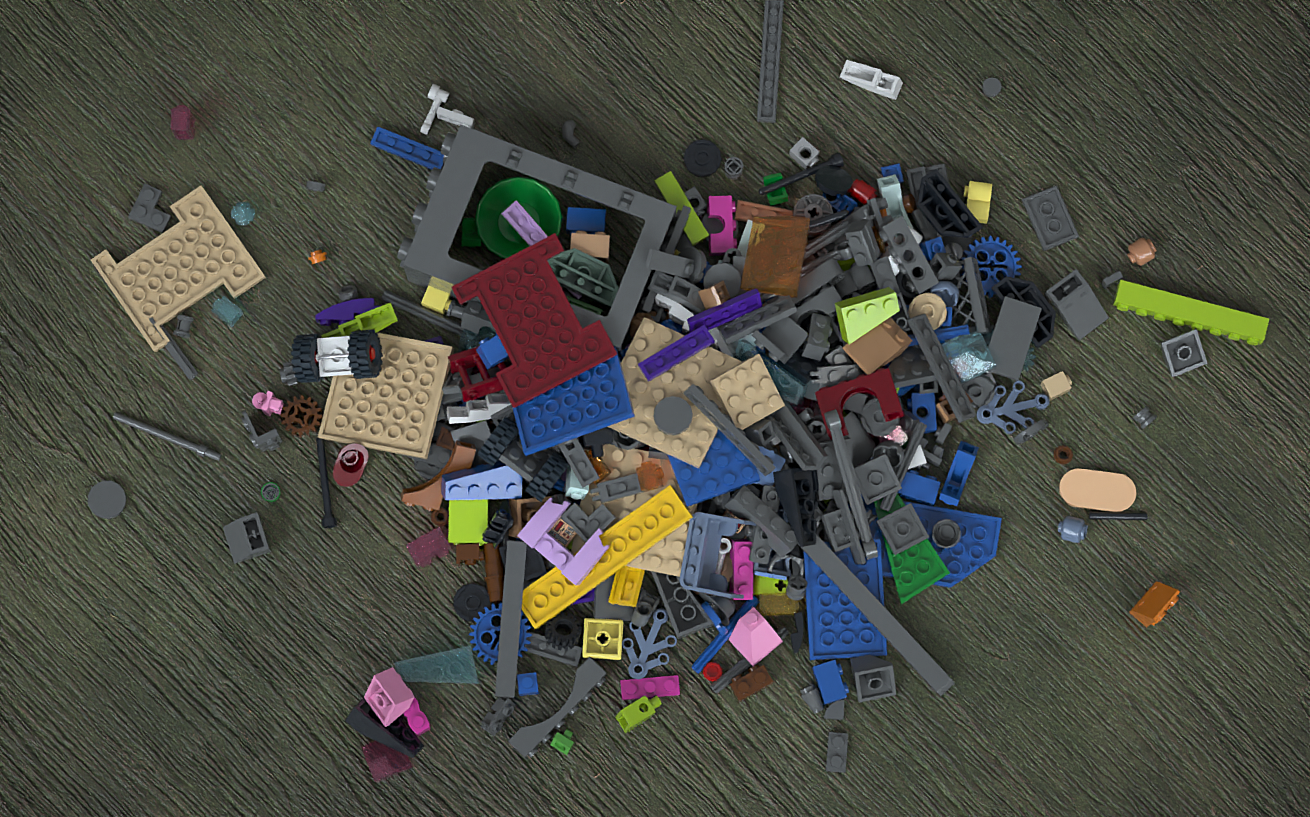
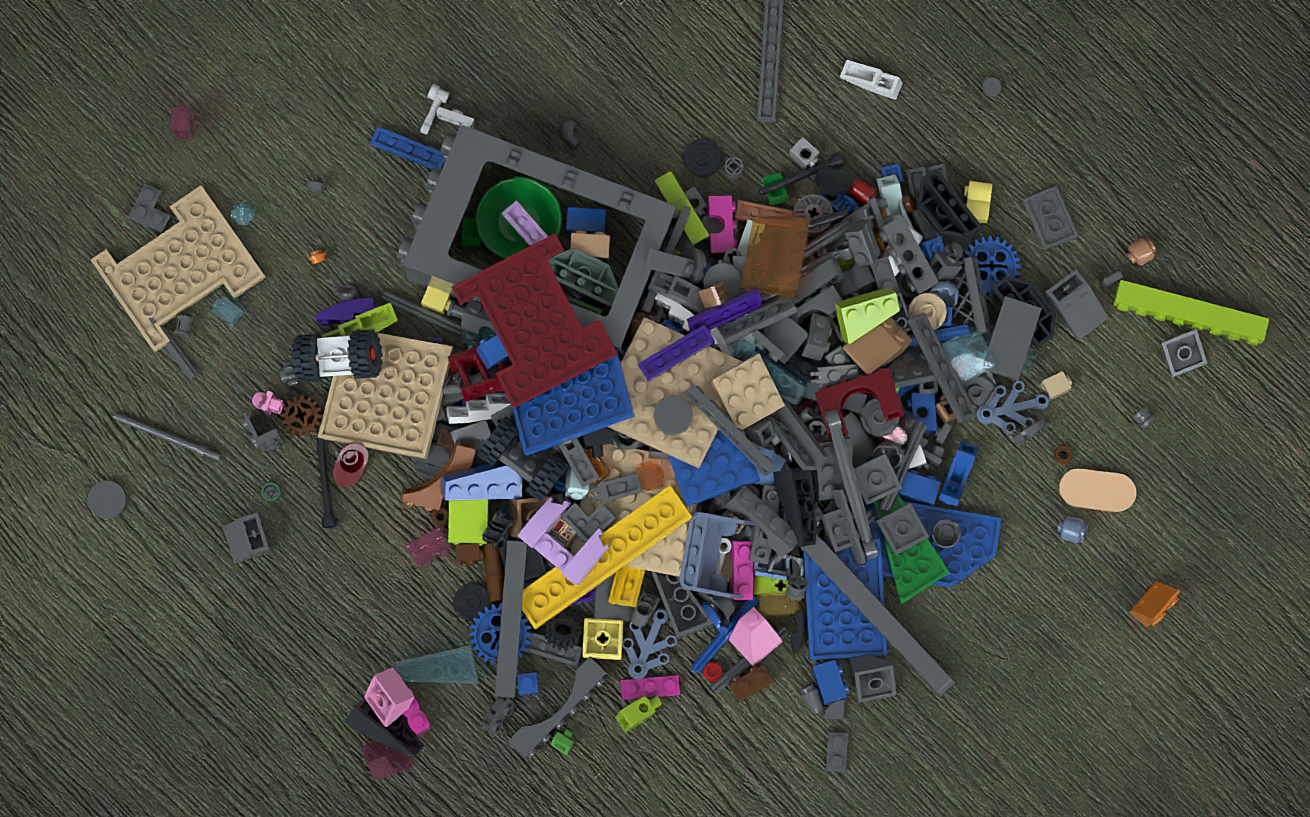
black bar [1089,512,1147,520] -> none

